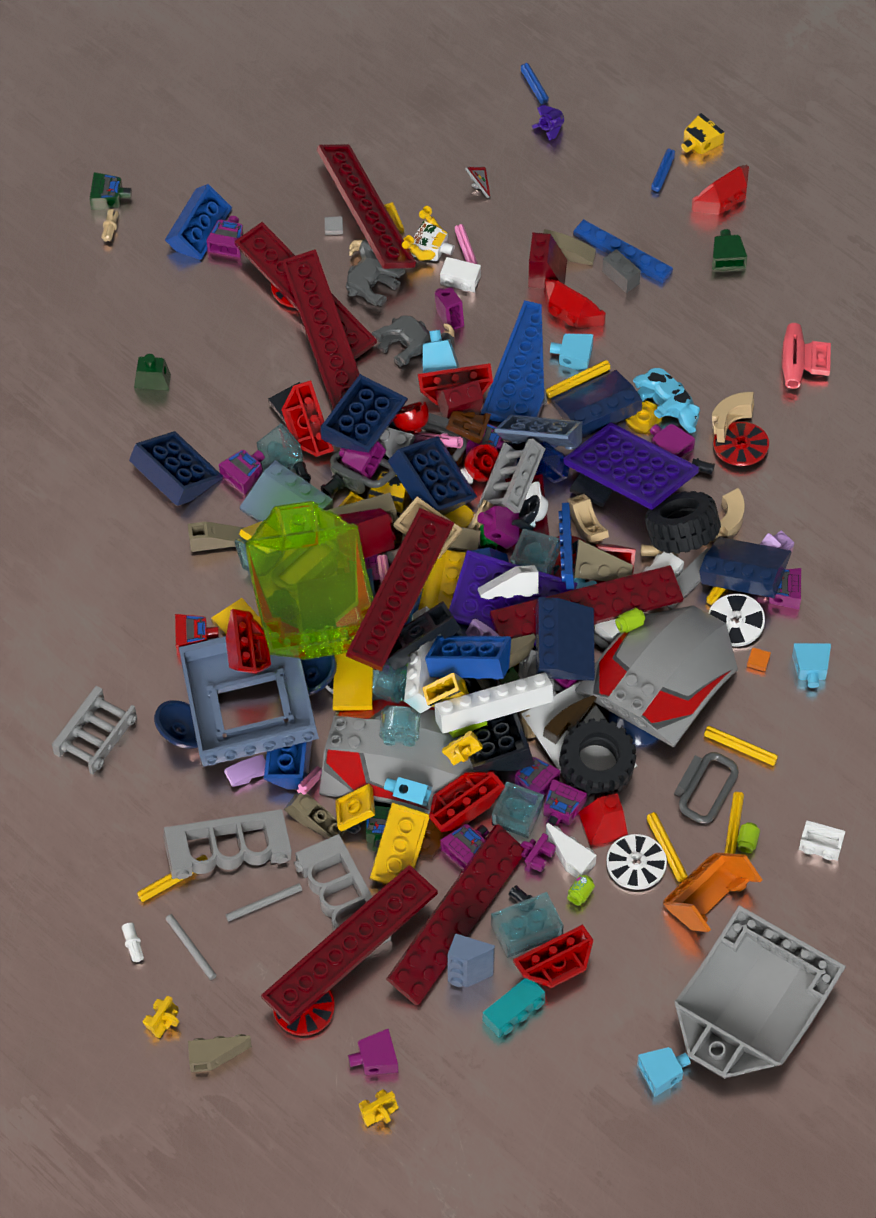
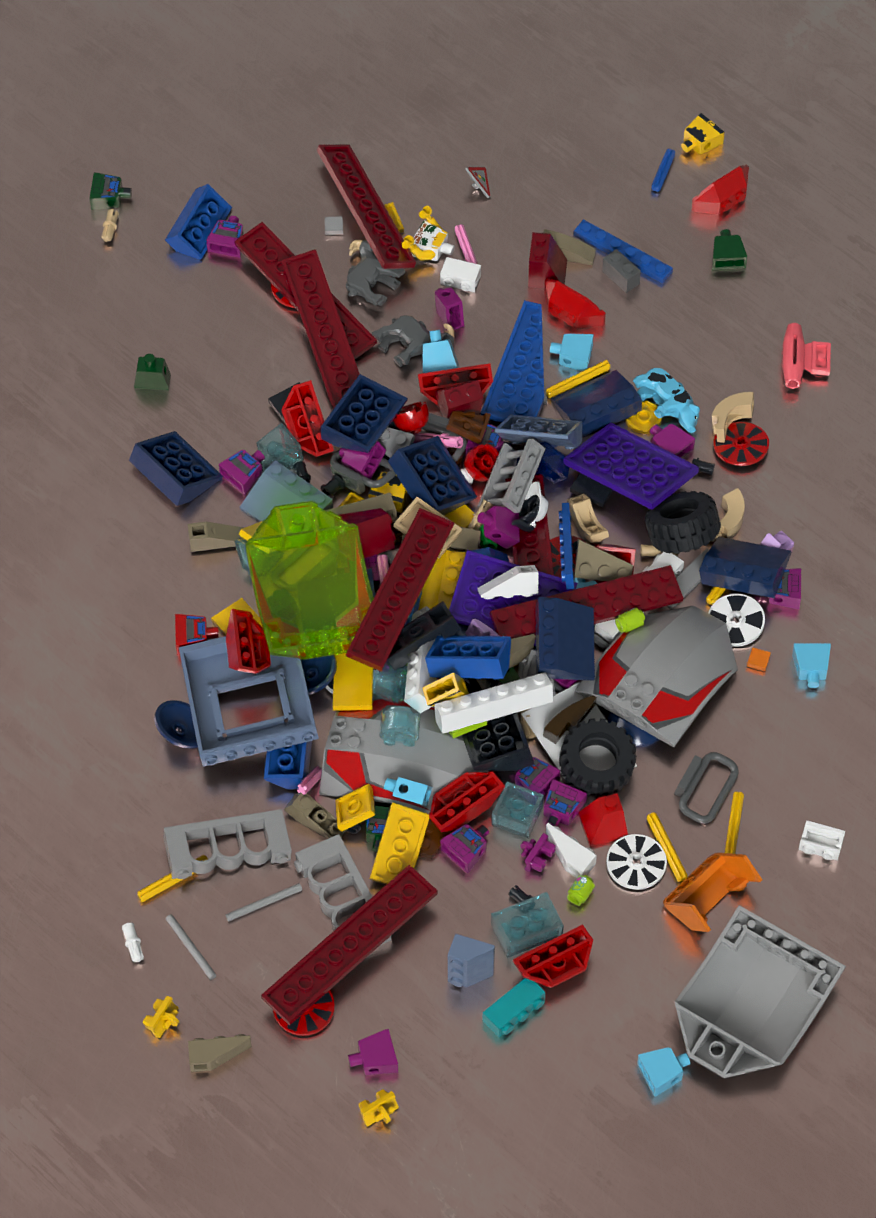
light grey fence [52,686,137,775] -> none
lavender slope [224,755,266,787] -> none
dark red plate [386,824,524,1006] -> none
yellow hips [442,731,483,765] -> none
clear light blue brick [510,529,560,574] -> none
blue axle [521,63,549,104] -> none
dark purple brick [532,105,564,140] -> none
yellow axle [704,726,778,765] -> none
lime brick [737,822,760,854] -> none

